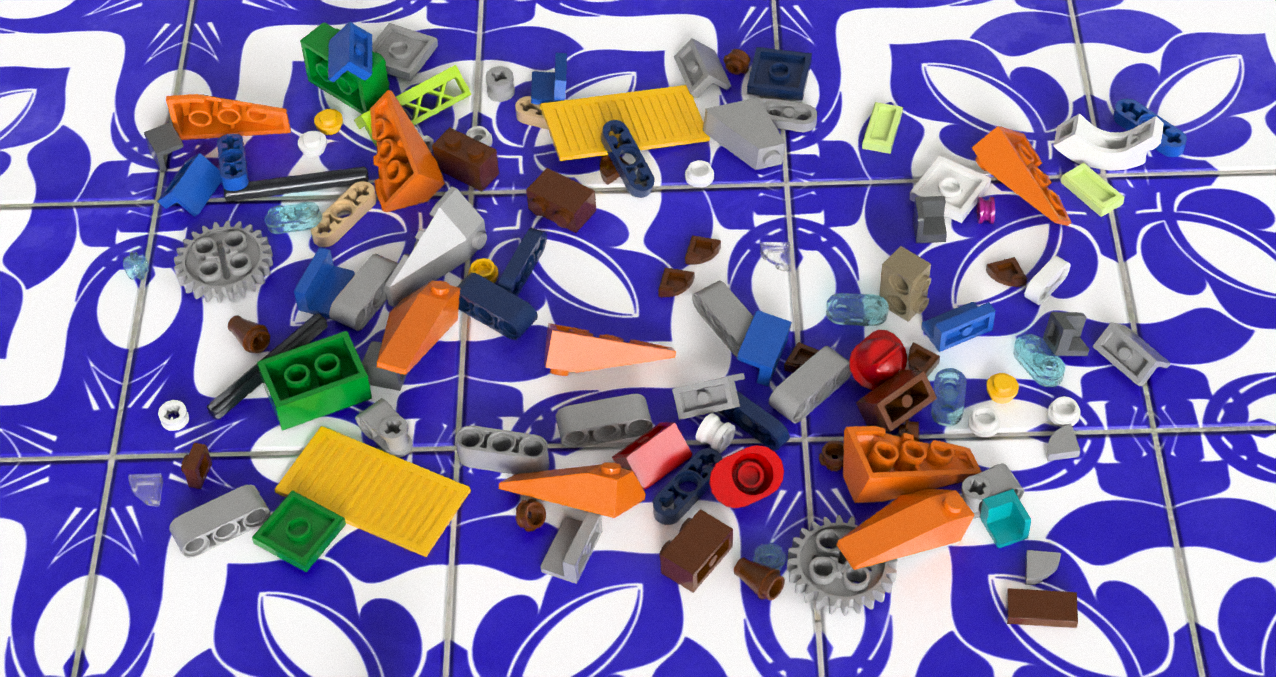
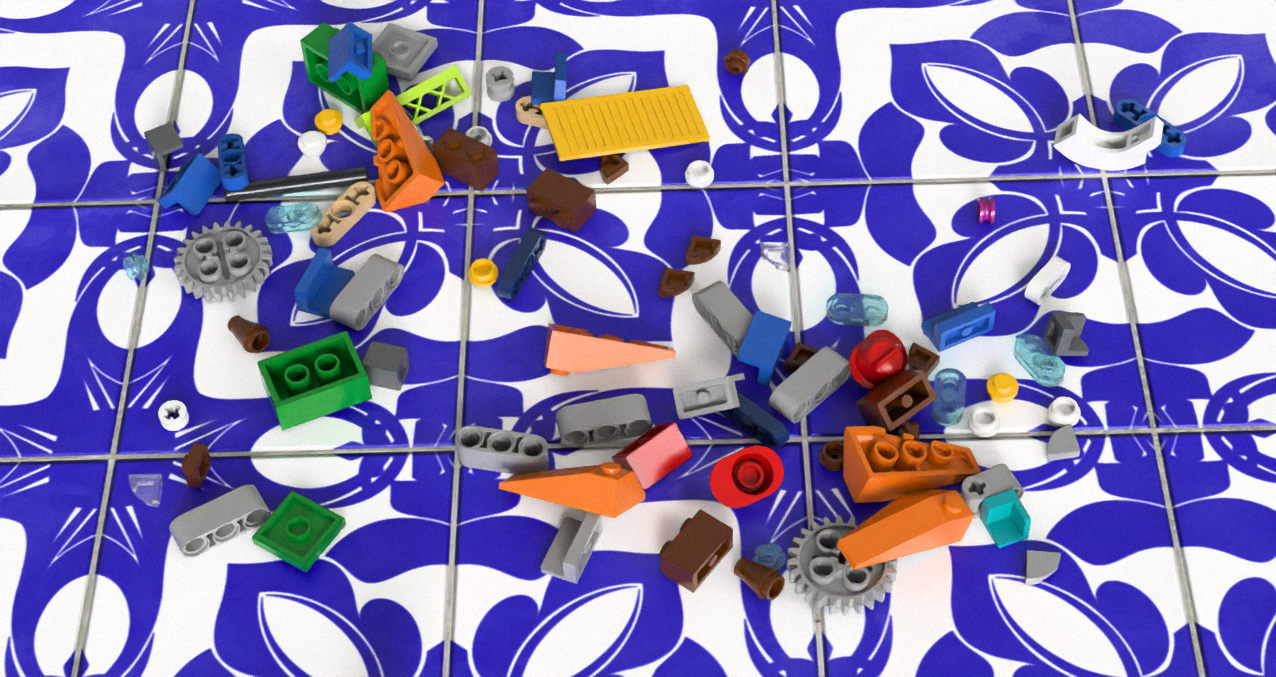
orange wedge [166,94,291,140] -> none
black axle [207,313,328,420] -> none
yellow window [275,426,471,557] -> none
light grey piece [355,398,413,458] -> none
orange wedge [377,280,460,375] -> none
light grey wedge [385,186,487,307] -> none
dark blue beam [457,273,538,340] -> none
reddish brown plate [515,499,546,531] -> none
dark blue beam [600,120,655,198] -> none
dark blue beam [653,449,722,525] -> none
light grey panel [674,38,731,98] -> none
white wheel [696,413,736,453] -> none
light grey slope [703,97,786,170] -> none
dark blue plate [747,47,812,101] -> none
light grey plate [763,99,817,132] -> none
yellowish green tile [862,102,903,154] -> none
dark tan brick [879,246,931,322] -> none
white plate [909,155,991,223] -> none
dark grey panel [913,196,947,243] -> none
orange wedge [971,126,1072,226] -> none
reddish brown tile [986,257,1027,287] -> none
reddish brown tile [1006,588,1078,628] -> none
yellowish green tile [1061,163,1124,217] -> none
light grey panel [1092,322,1171,387] -> none

